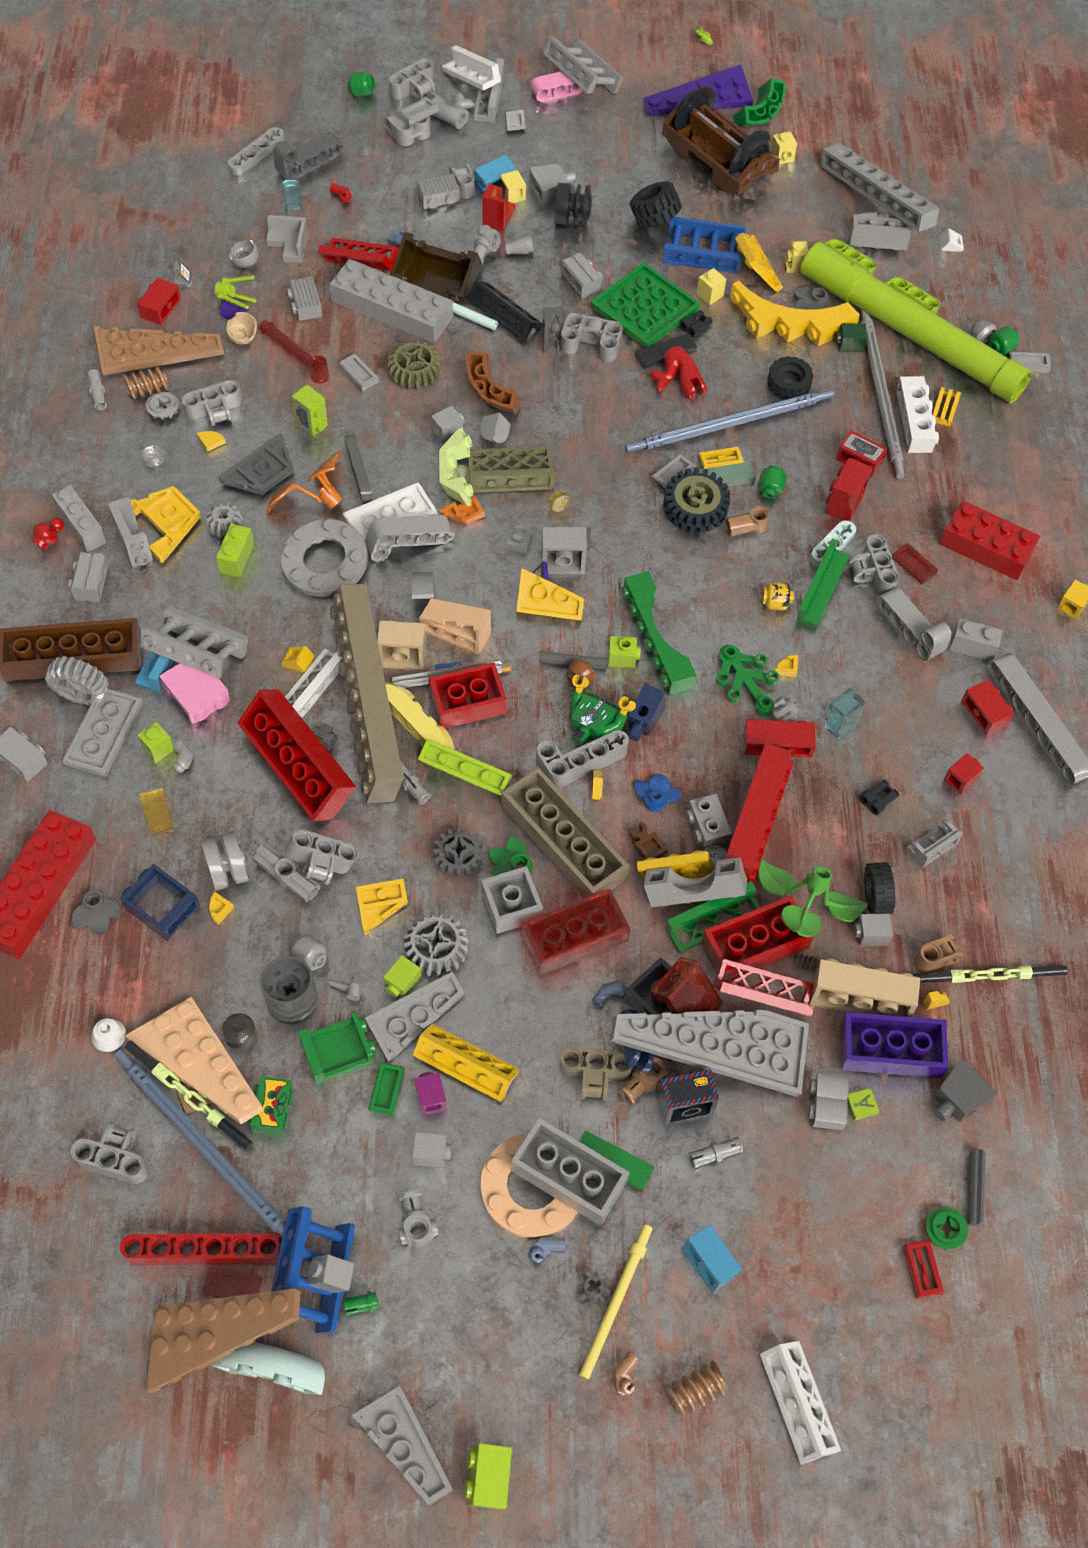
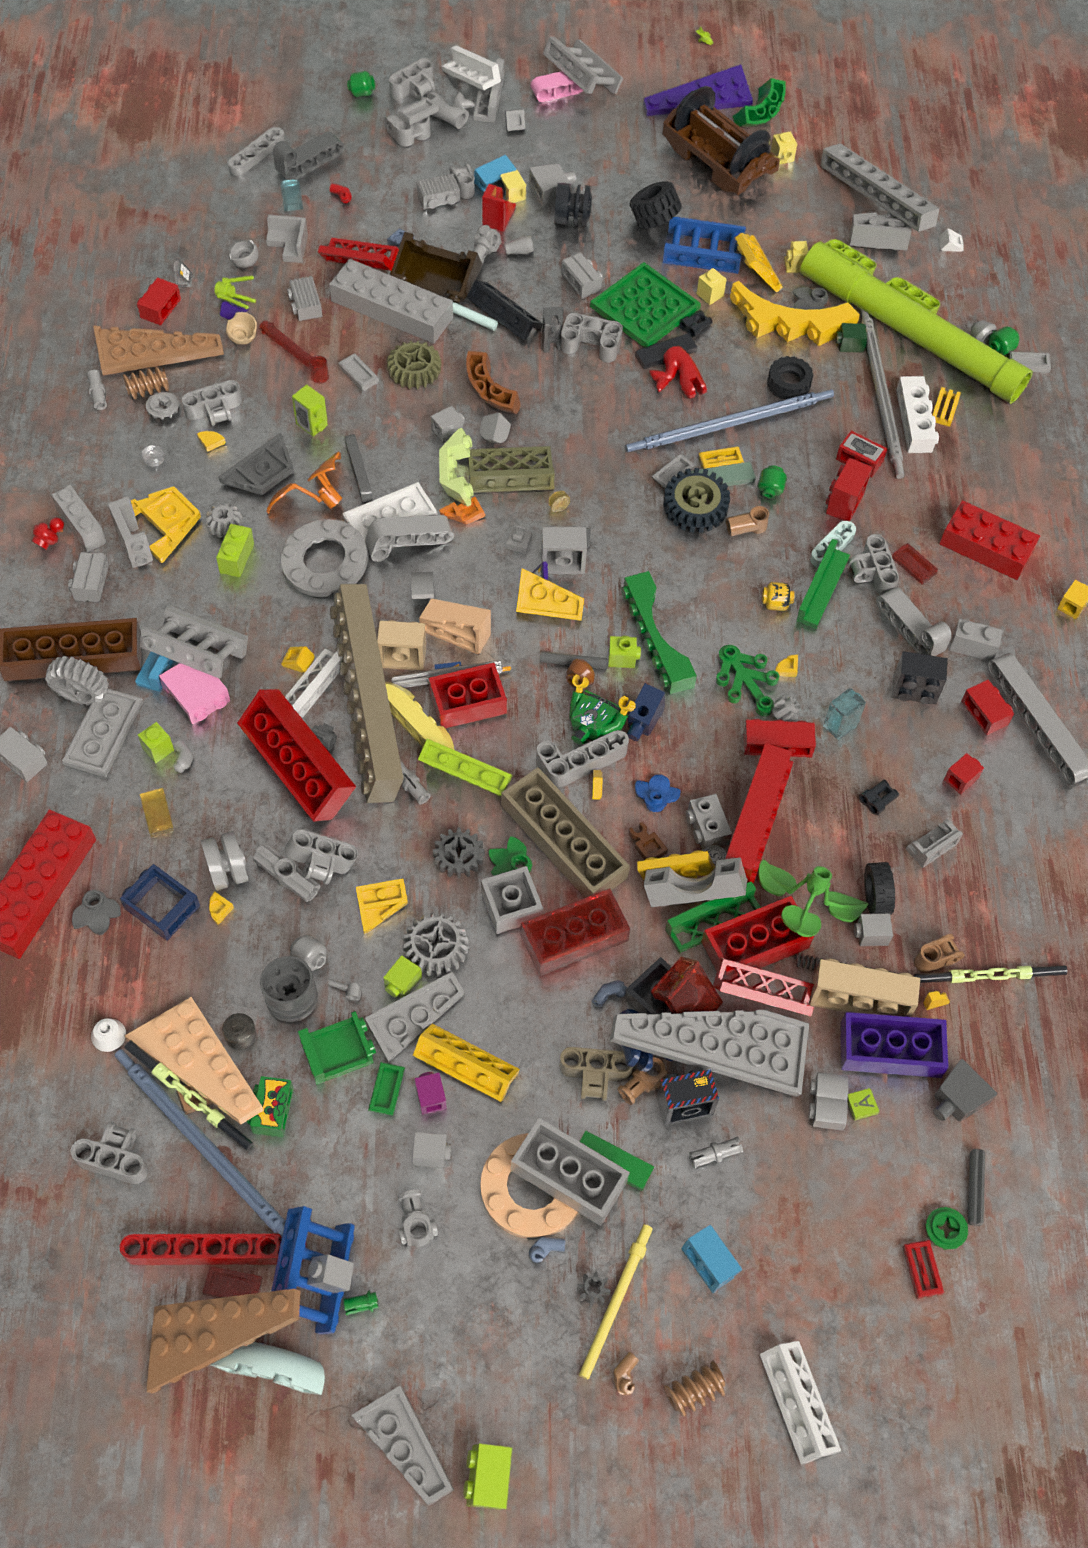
none -> black brick [892,651,948,704]

